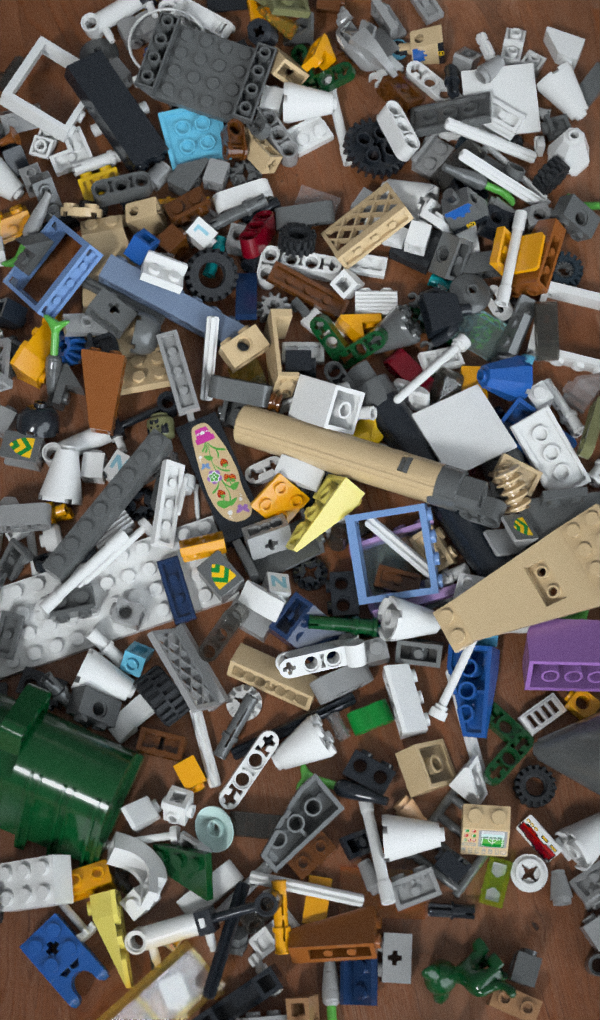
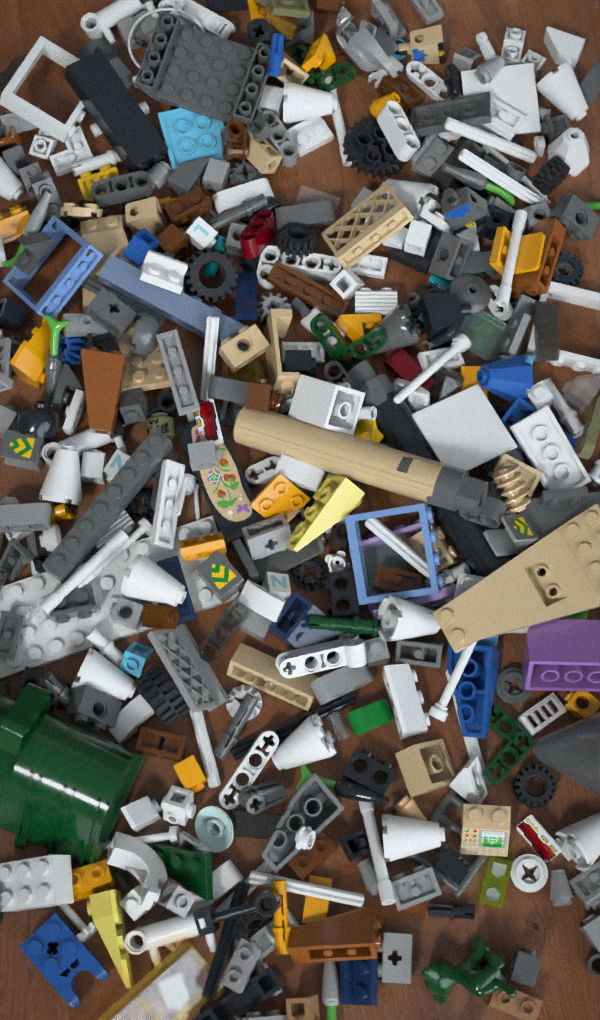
none -> white plate [63,389,86,436]
none -> dark grey brick [119,388,149,424]
none -> white cone [121,554,187,606]
none -> reddish brown brick [142,604,179,629]
none -> light grey brick [156,881,196,918]
none -> light grey brick [187,440,221,472]
none -> slope [194,399,224,445]
none -> light grey bracket [220,938,262,993]
none -> dark grey piece [238,779,287,815]
none -> reddish brown brick [246,377,271,411]
none -> blue axle [267,33,284,77]
none -> white plate [295,826,316,850]
none -> white plate [325,550,350,572]
none -> light orange cone [370,92,400,118]
none -> dark grey gear [496,668,531,705]

